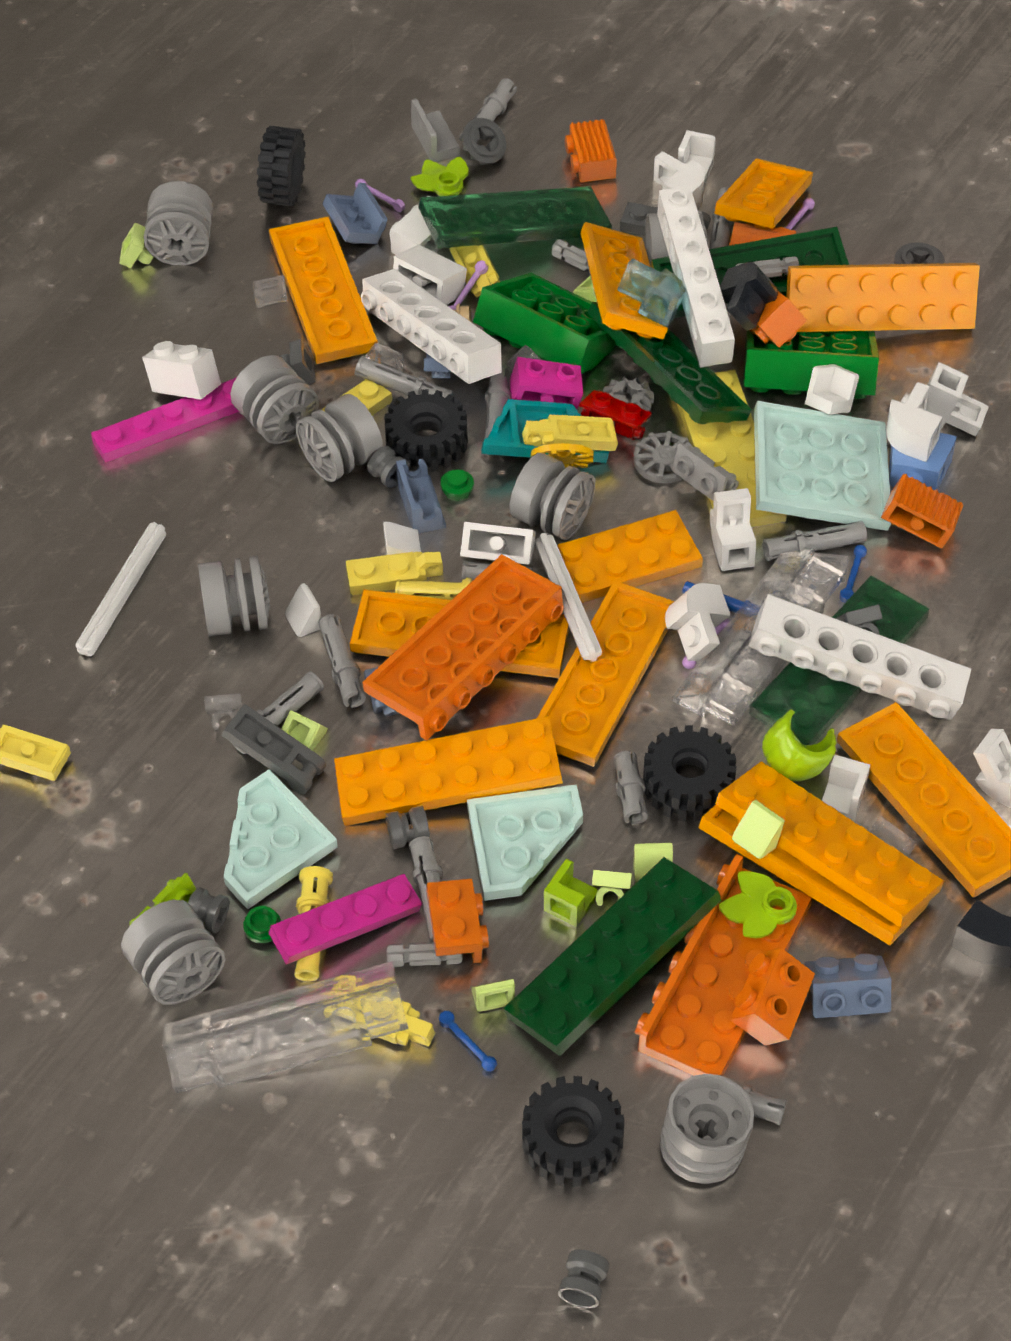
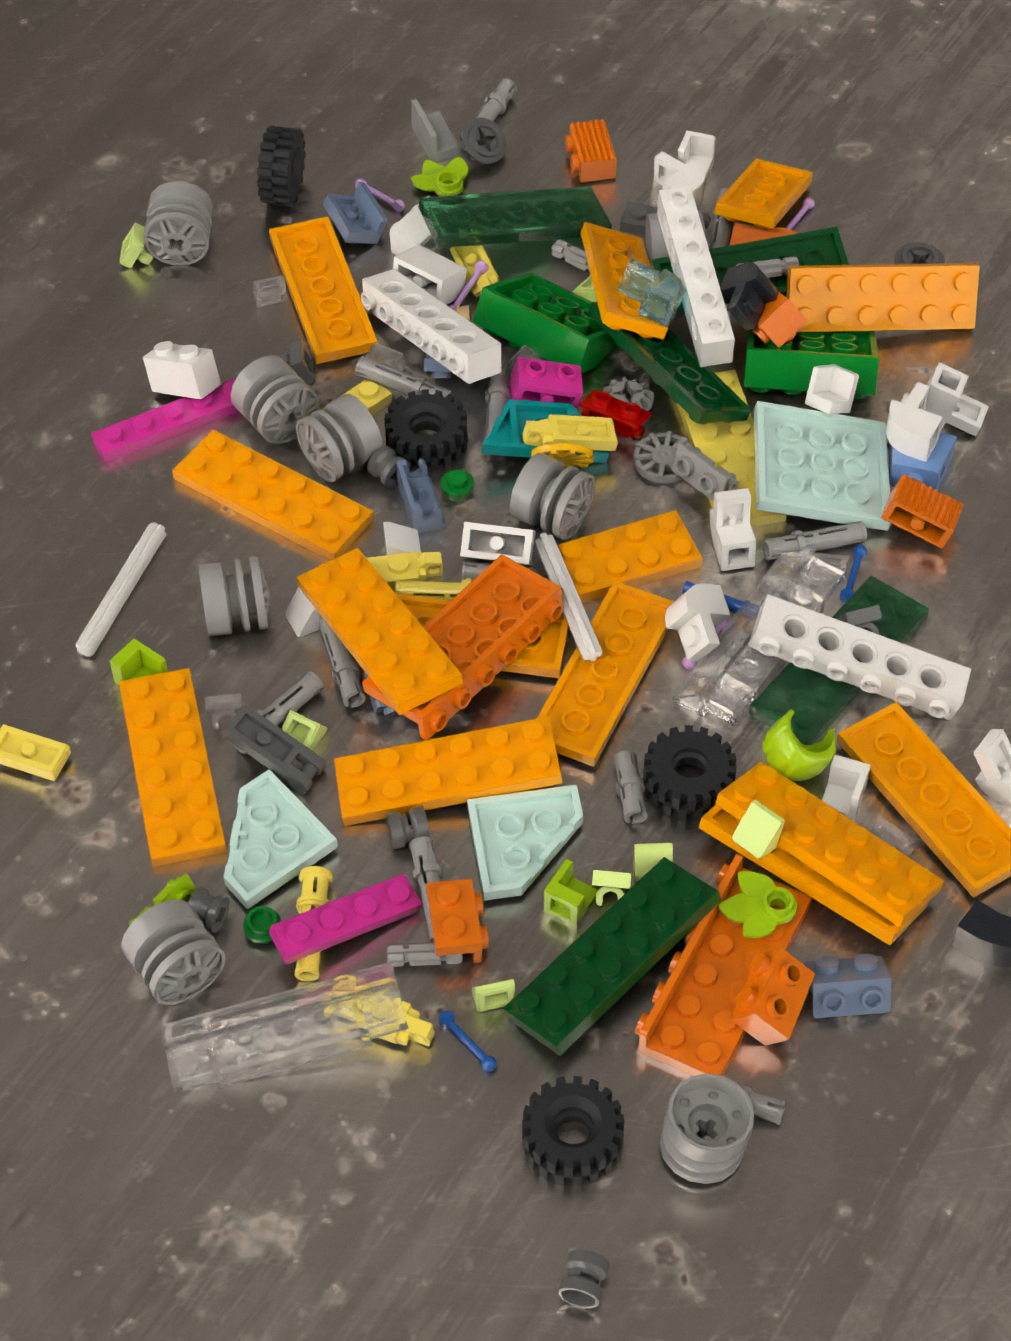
none -> lime panel [110,638,168,685]
none -> light orange plate [119,668,227,867]
none -> light orange plate [172,430,374,561]
none -> light orange plate [296,548,463,715]

